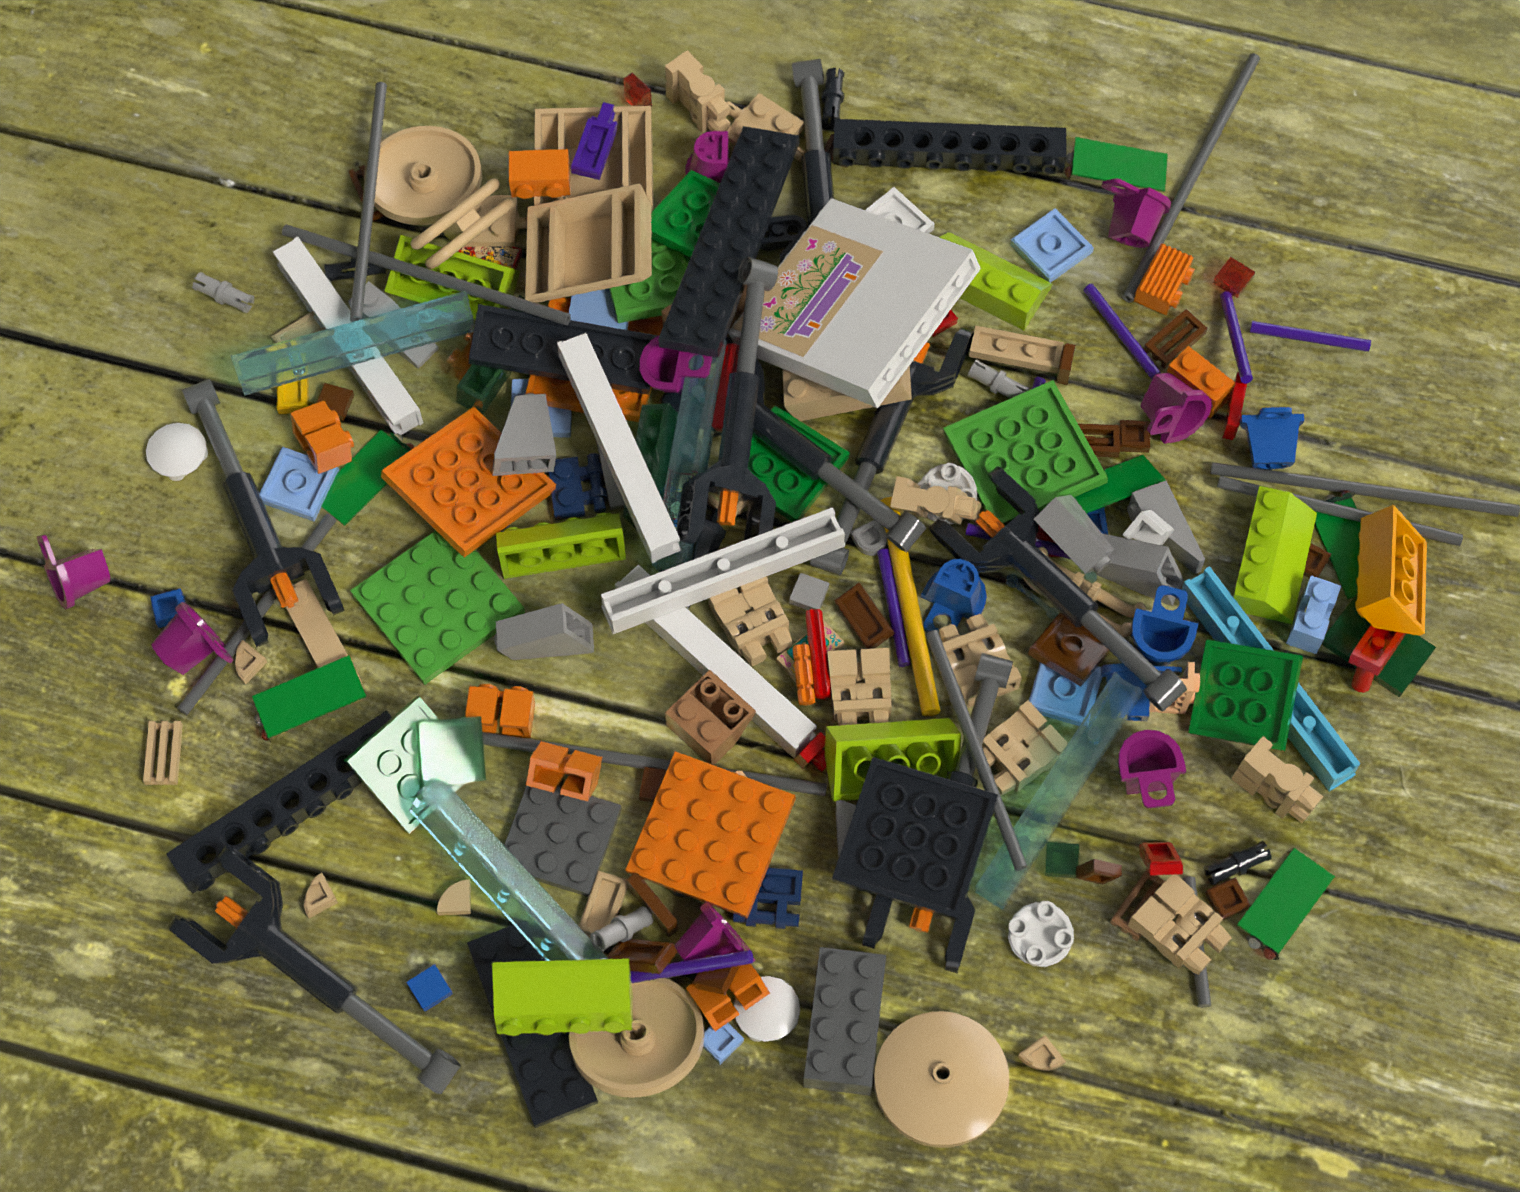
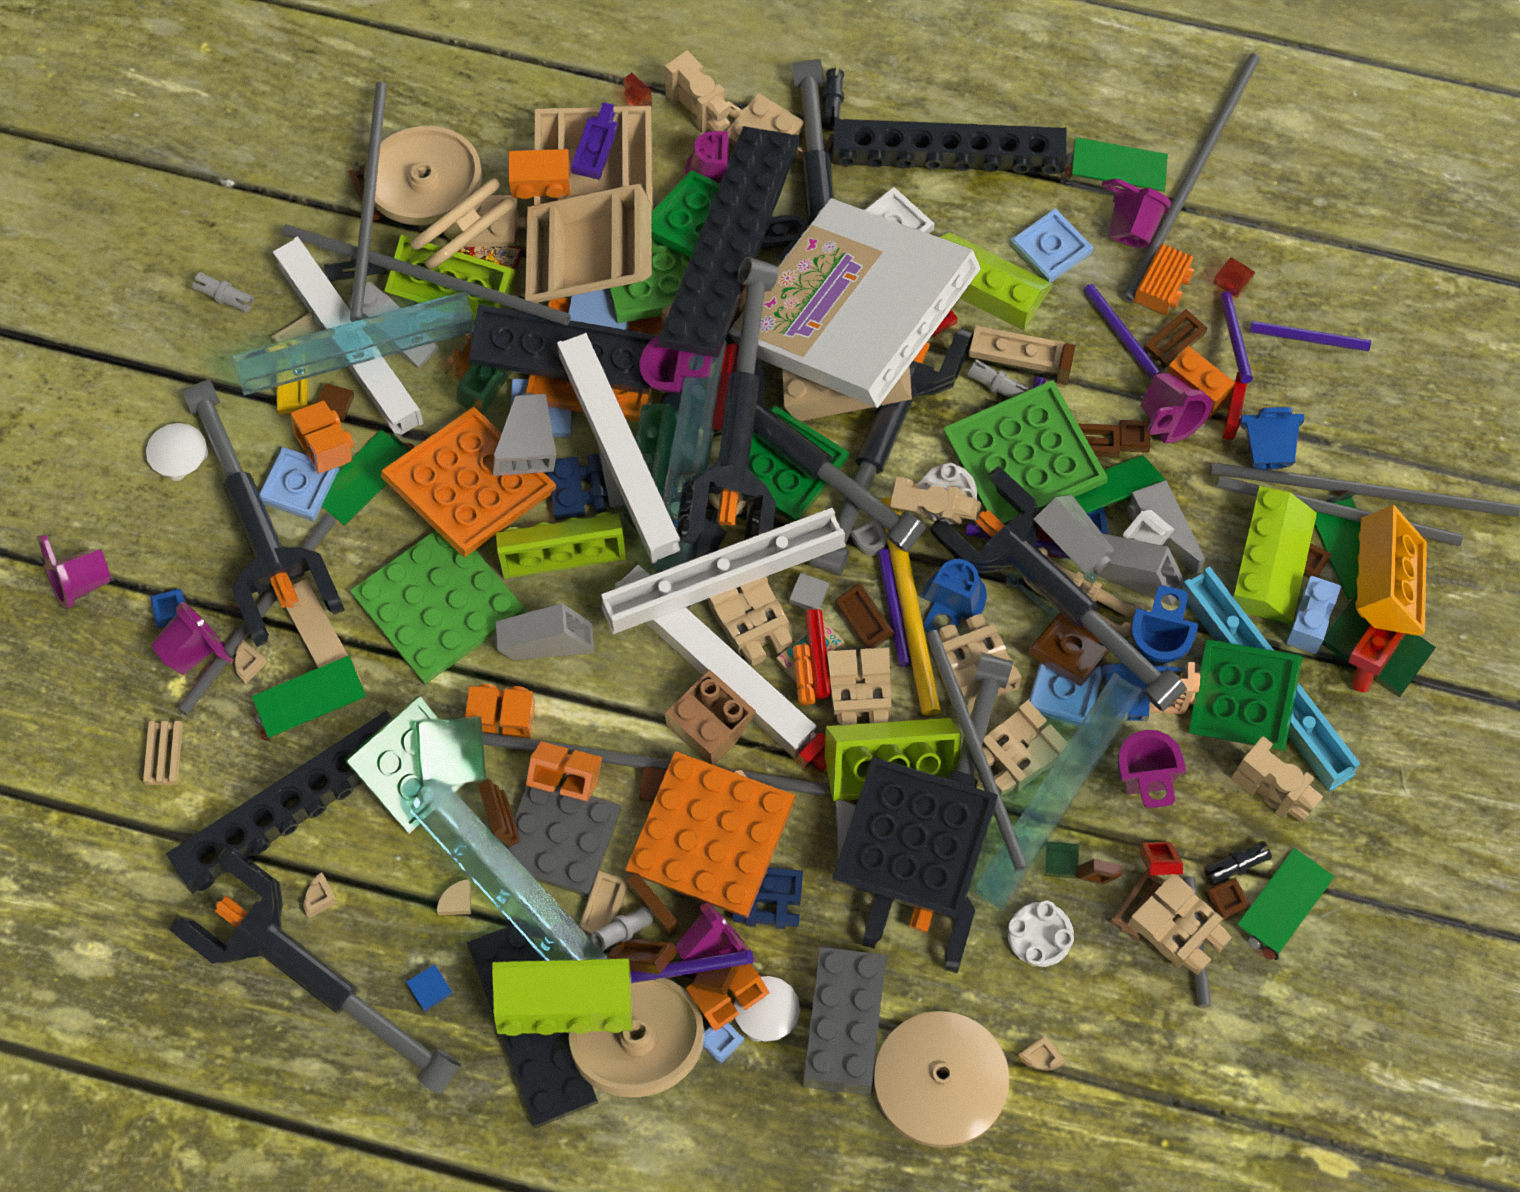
none -> reddish brown tile [478,778,520,847]

